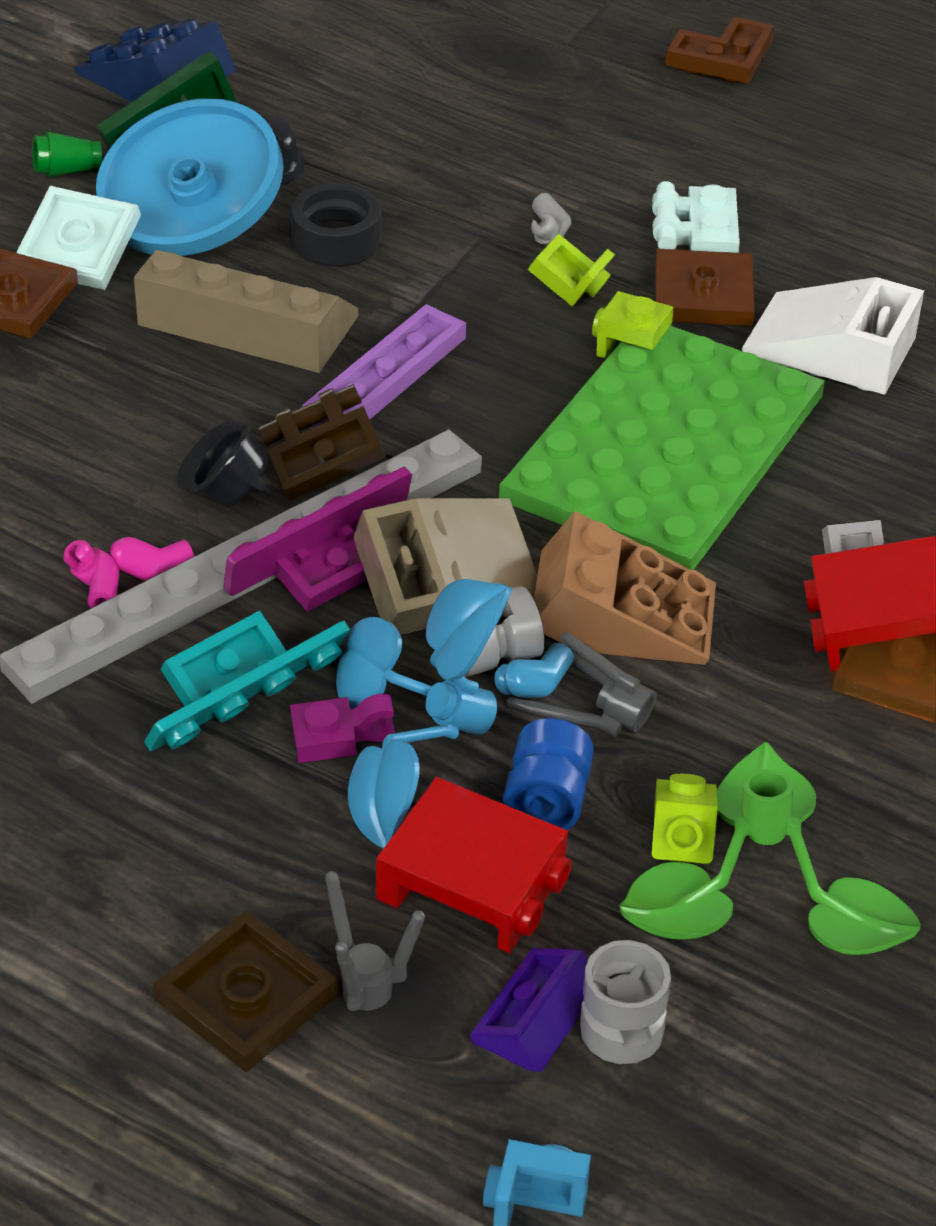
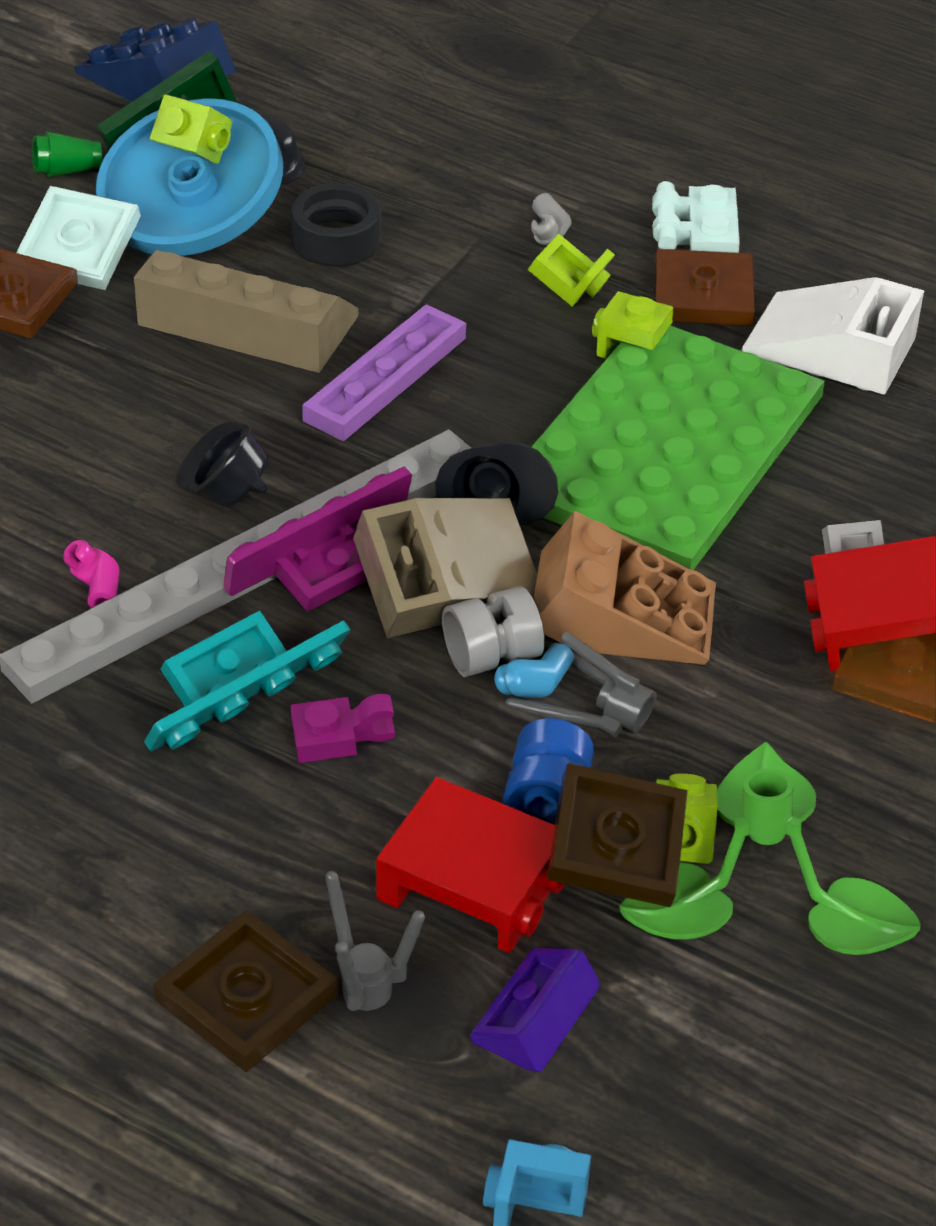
dark pink arm [109,537,194,581] -> none
dark brown plate [258,384,386,501] -> none
dark azure plant [336,579,513,849] -> none
light grey wheel [580,940,671,1064] -> none
reddish brown plate [665,17,774,84] -> none
none -> lime bracket [149,94,232,164]
none -> black piece [435,442,559,525]
none -> dark brown plate [547,763,688,908]

